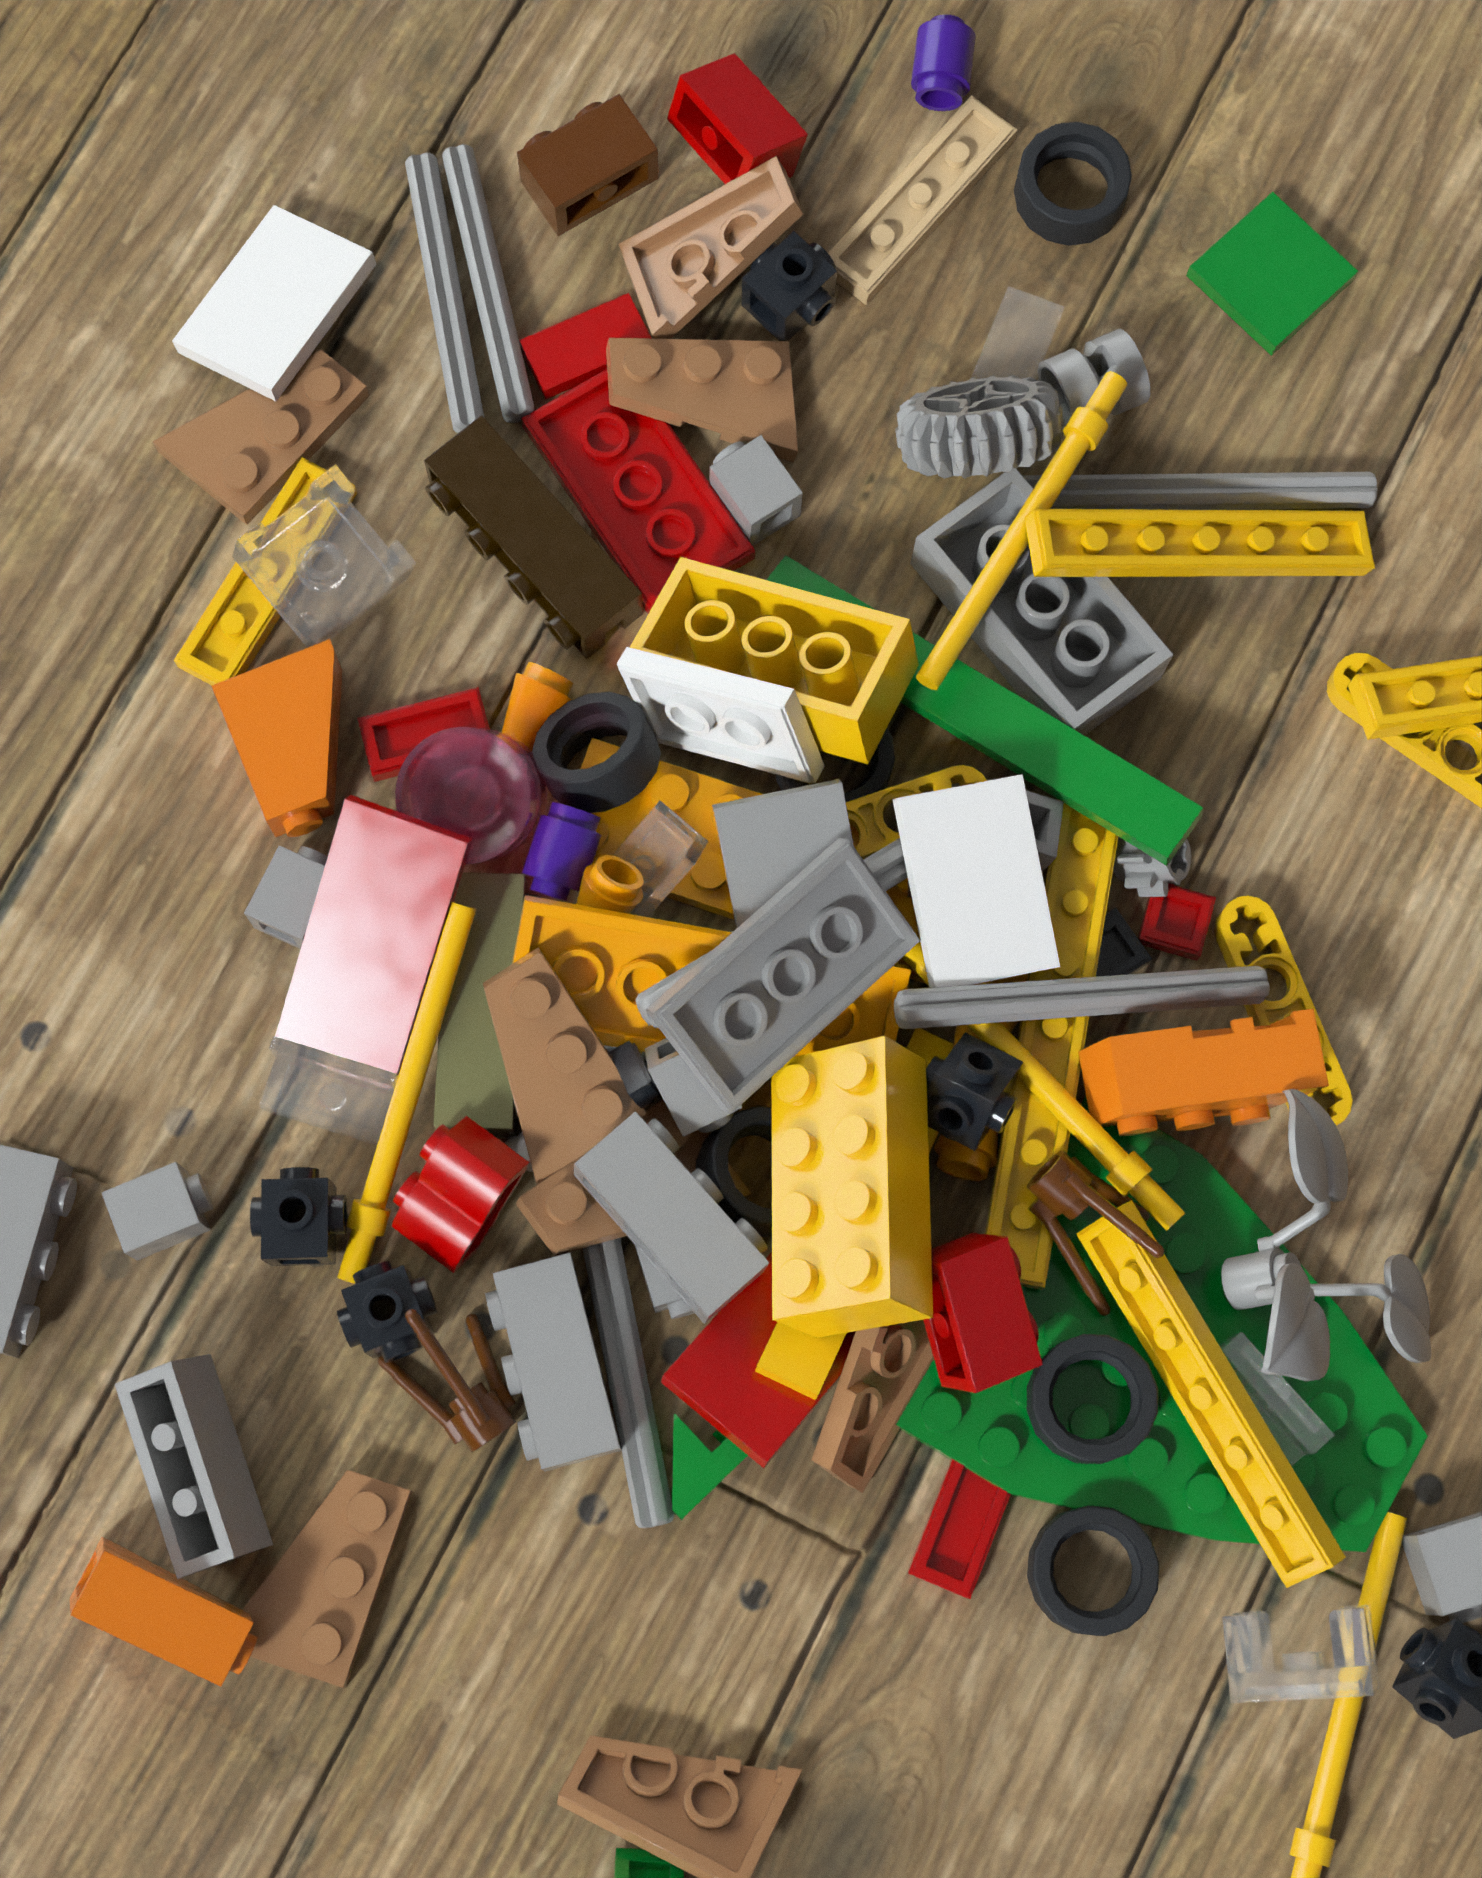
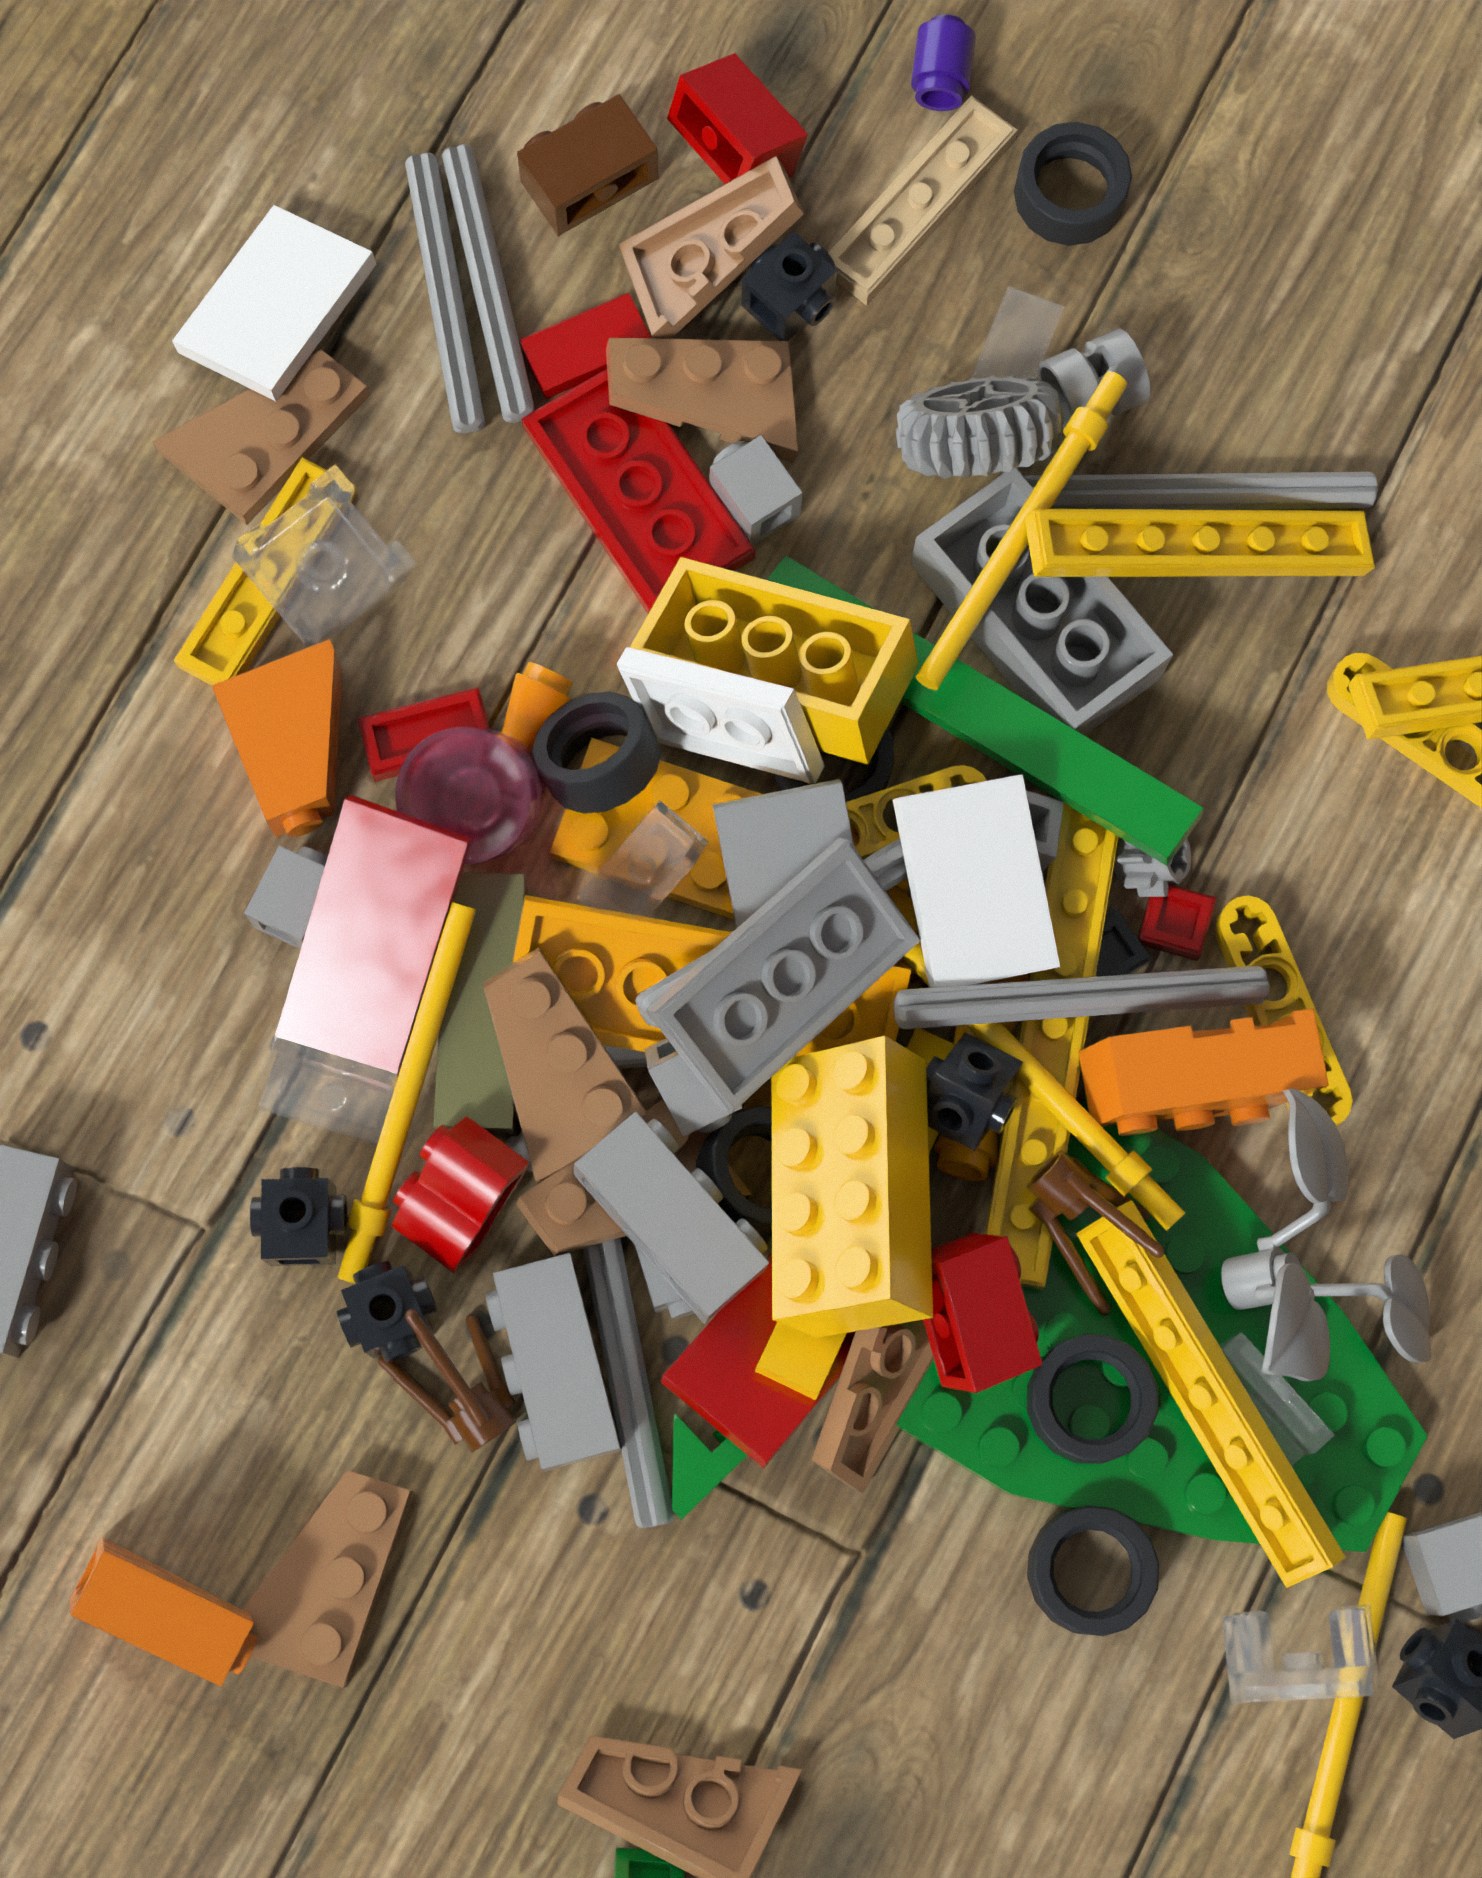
light grey brick [101,1162,213,1261] -> none
light grey brick [115,1354,273,1579] -> none
dark brown brick [424,415,643,659] -> none
dark purple brick [522,802,602,901] -> none
light orange cone [576,855,644,914] -> none
black tile [610,1040,660,1109] -> none
red tile [907,1452,1015,1599] -> none
green tile [1186,191,1358,356] -> none

